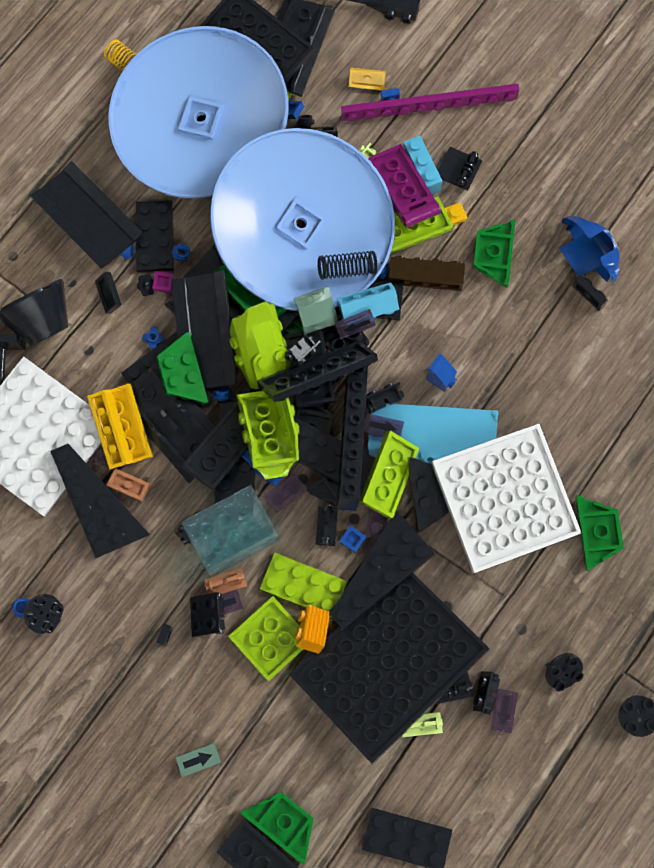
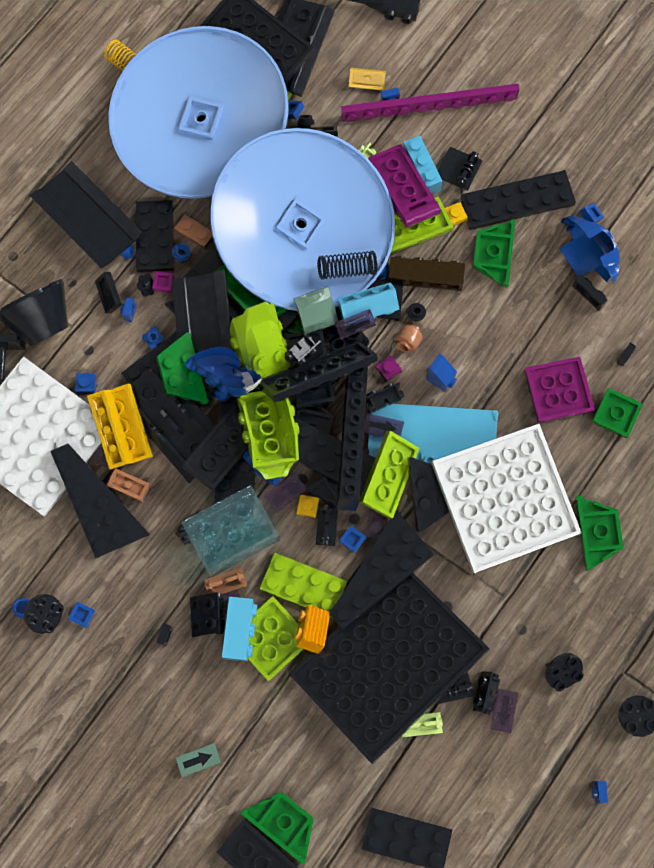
none -> blue plate [68,602,96,629]
none -> blue plate [75,373,96,394]
none -> blue plate [120,297,137,322]
none -> nougat plate [174,214,213,249]
none -> blue animal [185,346,261,397]
none -> medium azure brick [222,597,257,662]
none -> yellow plate [297,495,319,518]
none -> magenta plate [376,356,402,382]
none -> nougat head [395,325,423,353]
none -> black plate [407,303,426,321]
none -> black plate [460,170,576,230]
none -> magenta plate [524,357,595,423]
none -> blue plate [580,203,604,223]
none -> blue plate [591,781,608,803]
none -> green plate [592,388,643,439]
none -> black tile [617,342,636,366]

